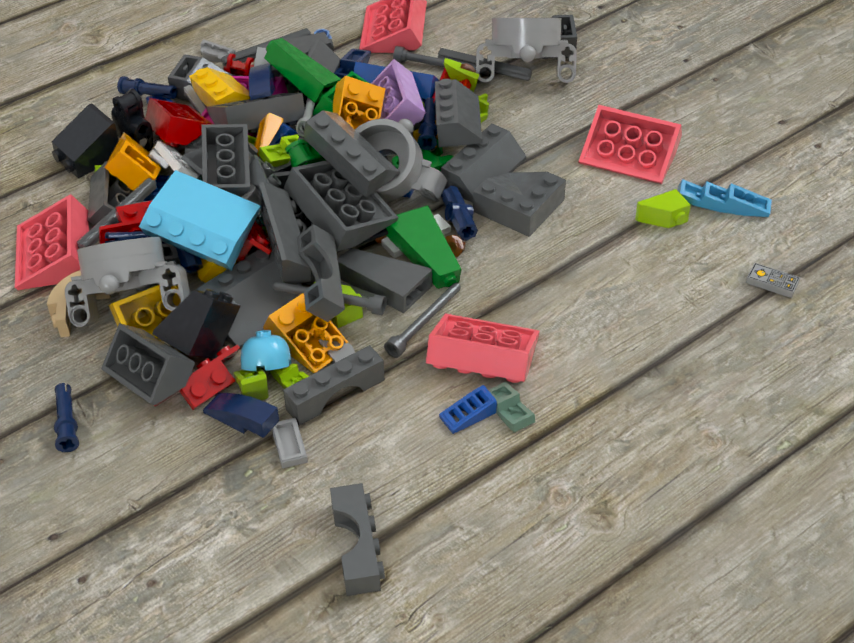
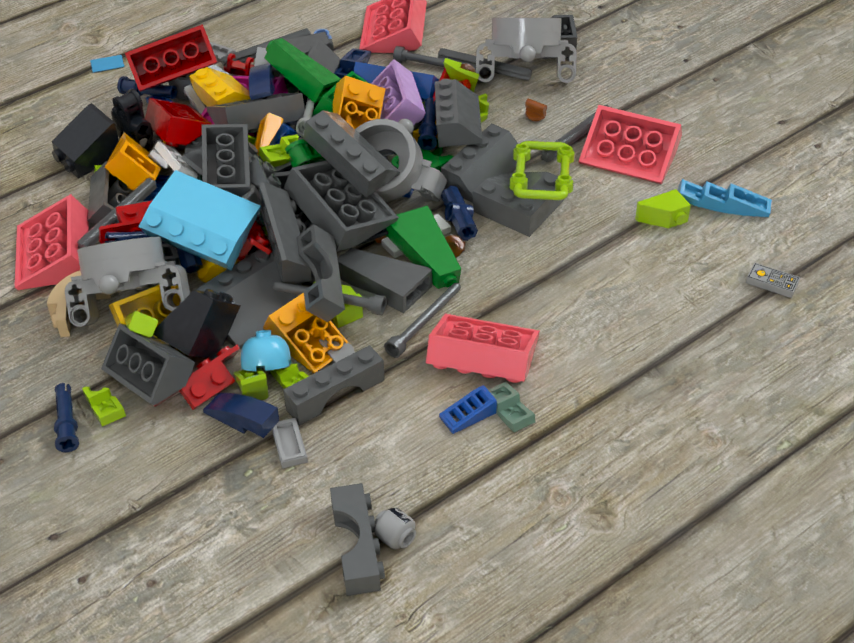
none -> lime slope [82,387,126,427]
none -> dark azure sticker [90,55,124,72]
none -> red slope [125,24,218,92]
none -> lime slope [125,311,158,338]
none -> light grey head [375,508,416,549]
none -> lime bar [509,141,575,200]
none -> dark orange plate [525,98,547,121]
none -> dark grey axle [541,105,612,162]

